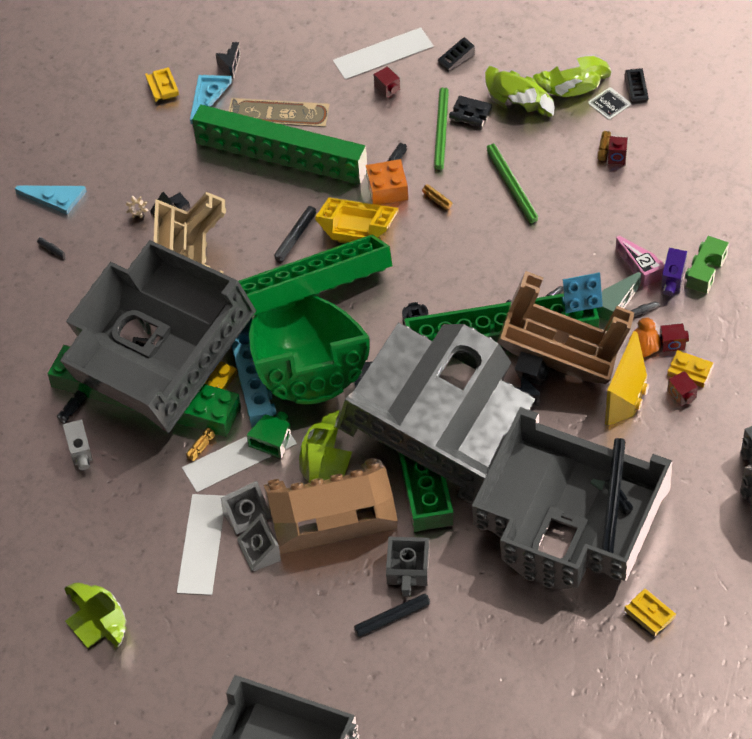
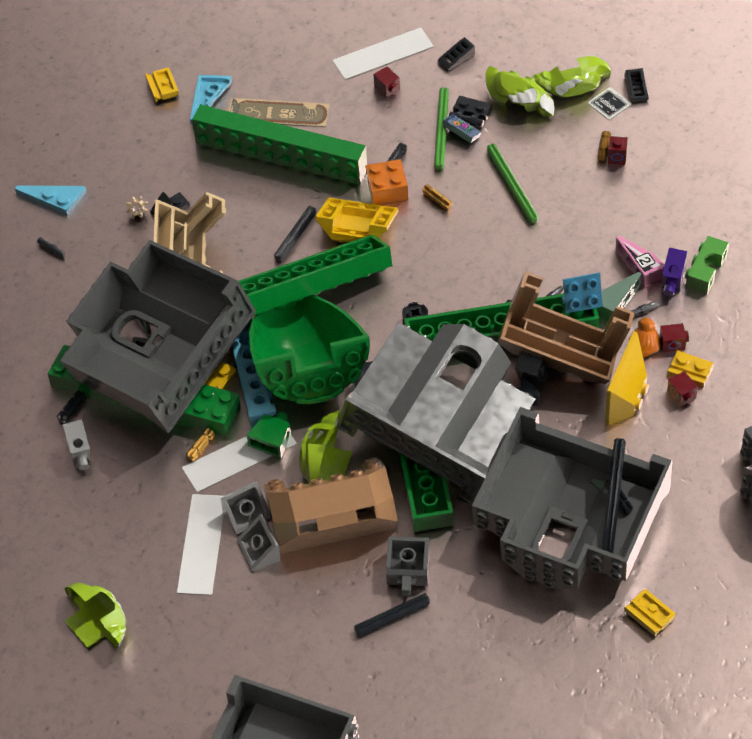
black slope [216,42,241,79] -> none
none -> sand blue tile [442,114,481,143]

